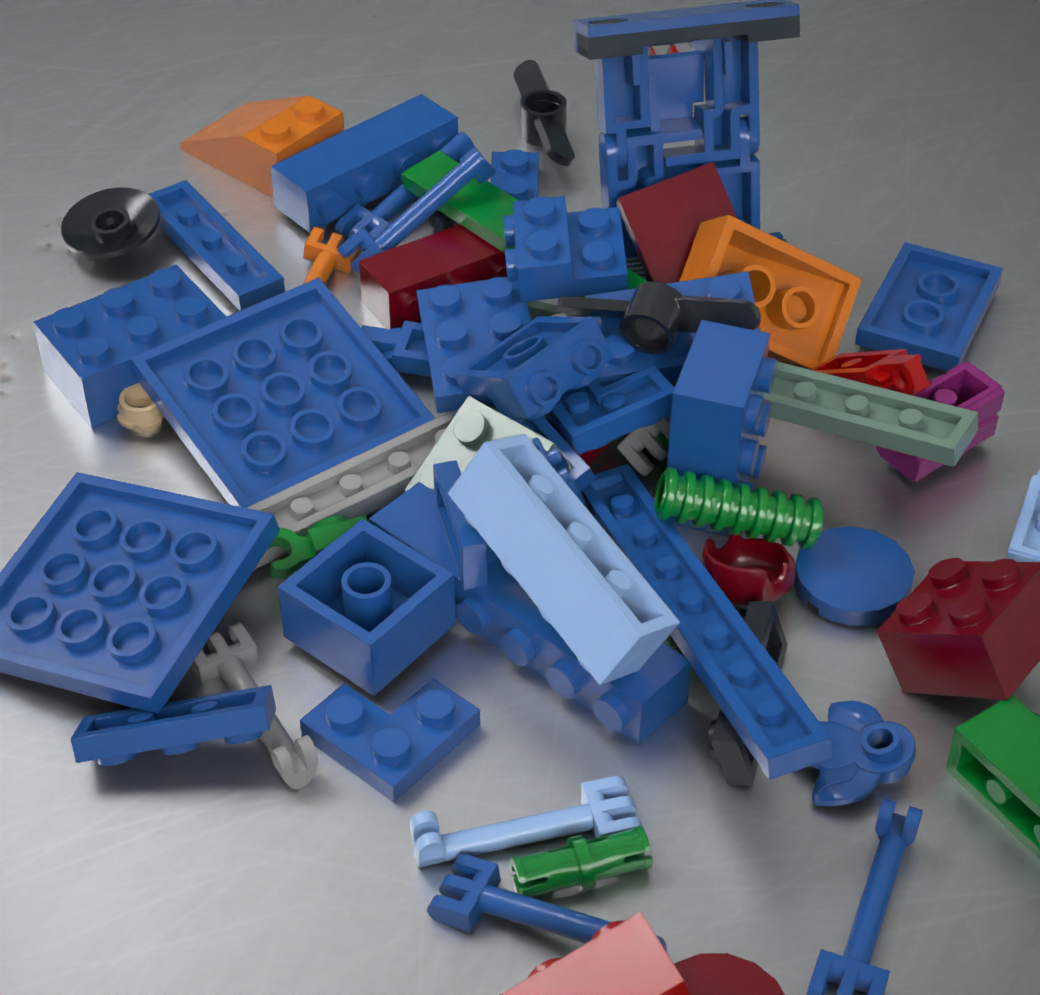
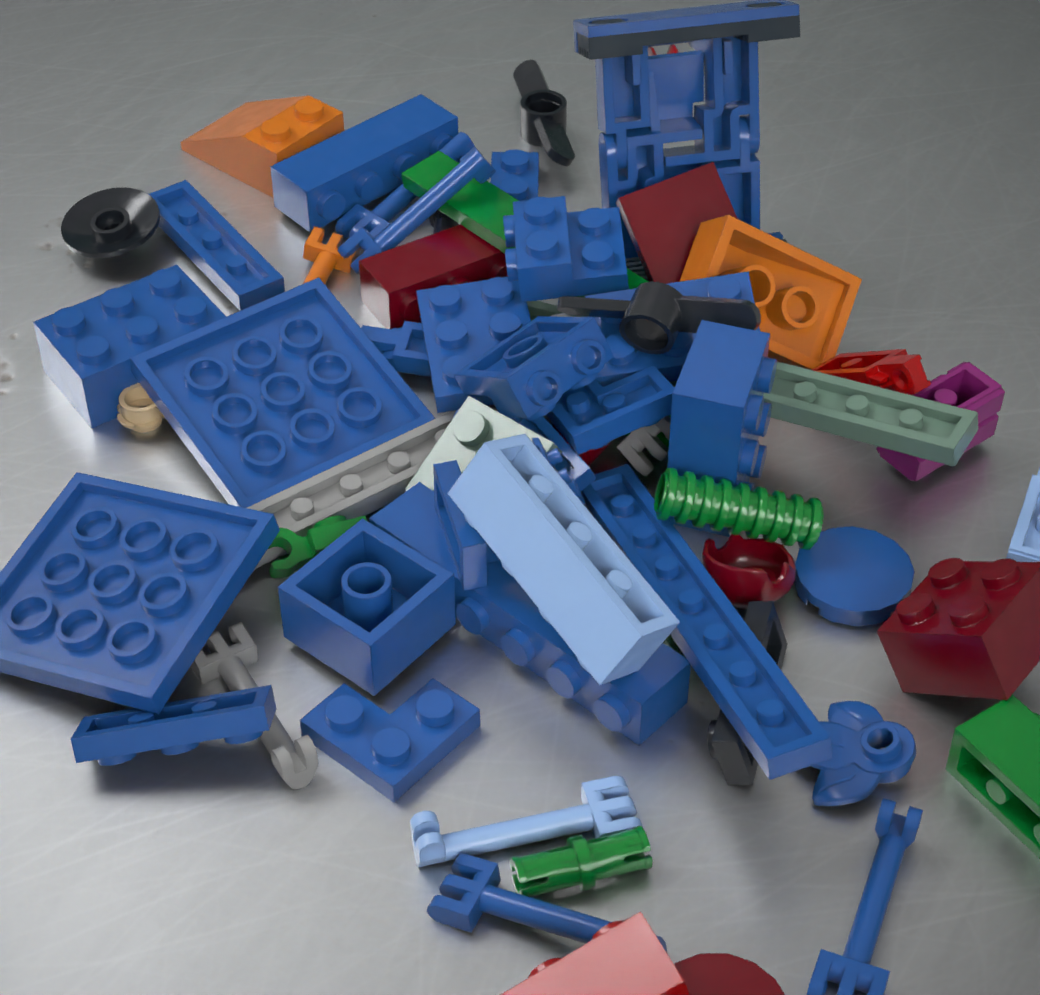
blue plate [855,242,1003,371] -> none

